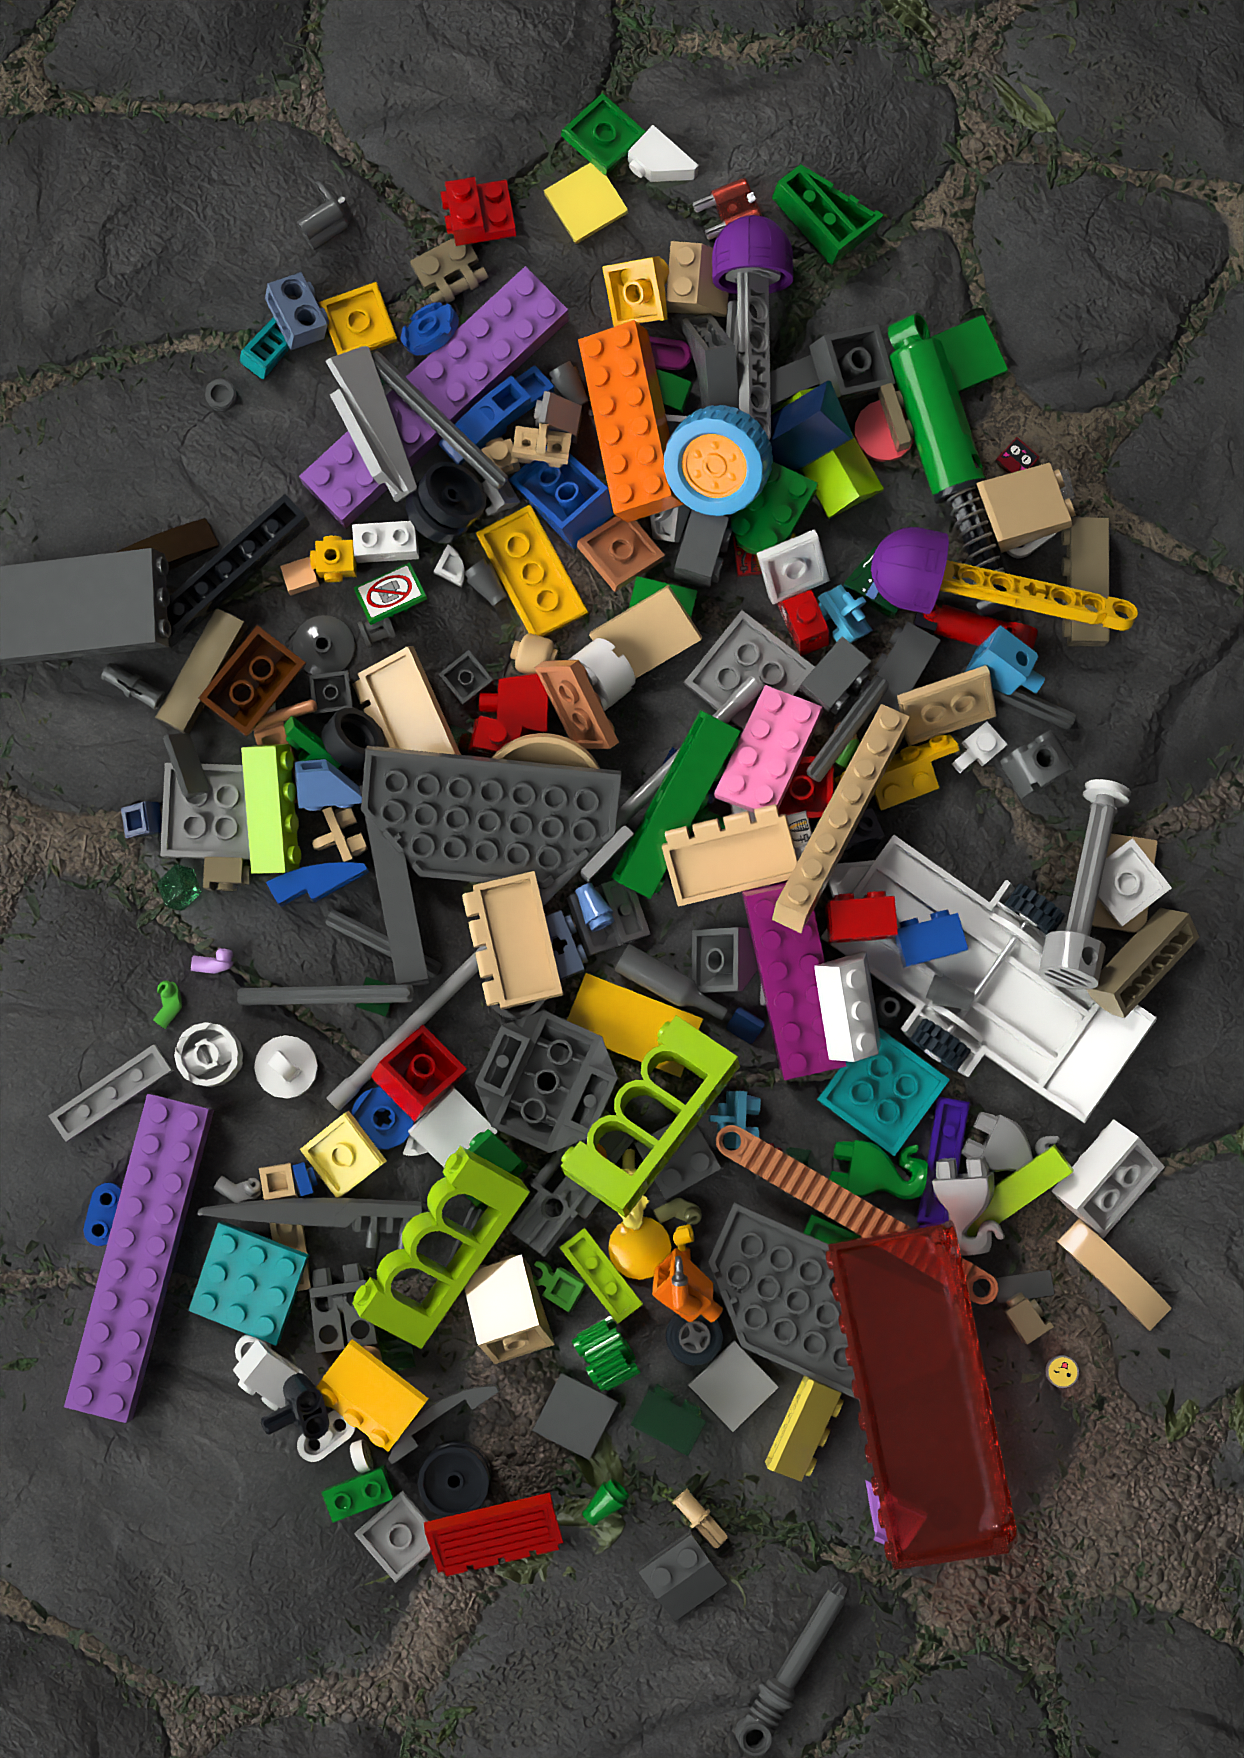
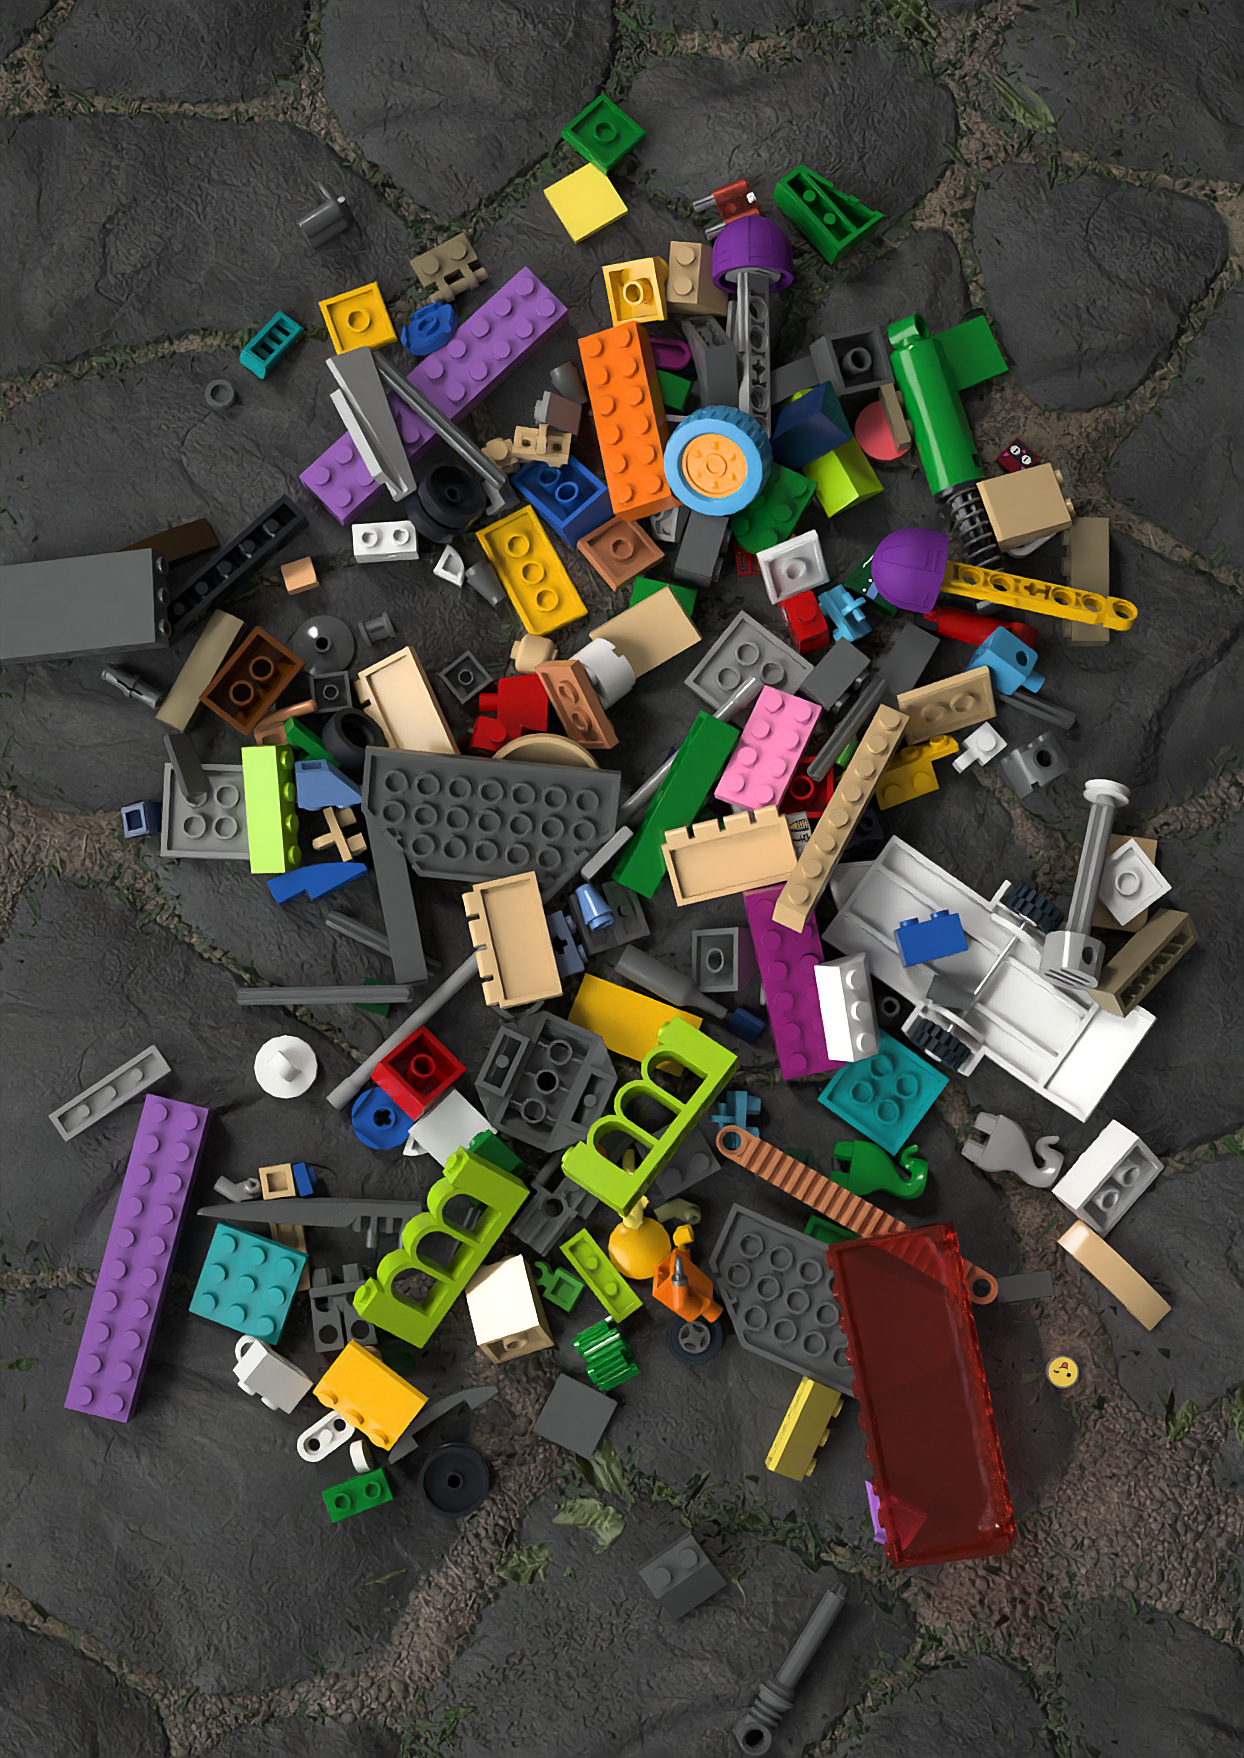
blue plate [83,1183,122,1246] -> none
bright green arm [153,980,182,1029] -> none
clear green slope [157,864,202,911] -> none
white brick [174,1022,243,1087] -> none
lavender arm [191,949,234,974] -> none
dark tan brick [203,857,251,891] -> none
black beam [261,1373,329,1440] -> none
sand blue brick [265,272,329,350] -> none
light yellow tile [300,1111,387,1198] -> none
yellow brick [310,536,357,582] -> none
piece [354,562,427,625] -> none
light grey tile [354,1490,431,1583] -> none
red hinge [423,1492,563,1577] -> none
blue slope [439,365,555,465] -> none
red plate [440,177,516,246] -> none
green cone [582,1478,629,1526] -> none
white slope [628,125,698,182] -> none
clear green brick [630,1384,706,1456] -> none
tan axle [672,1488,728,1549] -> none
light grey tile [688,1340,779,1432] -> none
red brick [825,891,898,944] -> none
dark purple tile [916,1097,970,1227] -> none
light grey hips [932,1156,1005,1255] -> none
lime tile [967,1144,1074,1237] -> none
dark tan brick [1002,1292,1054,1344] -> none

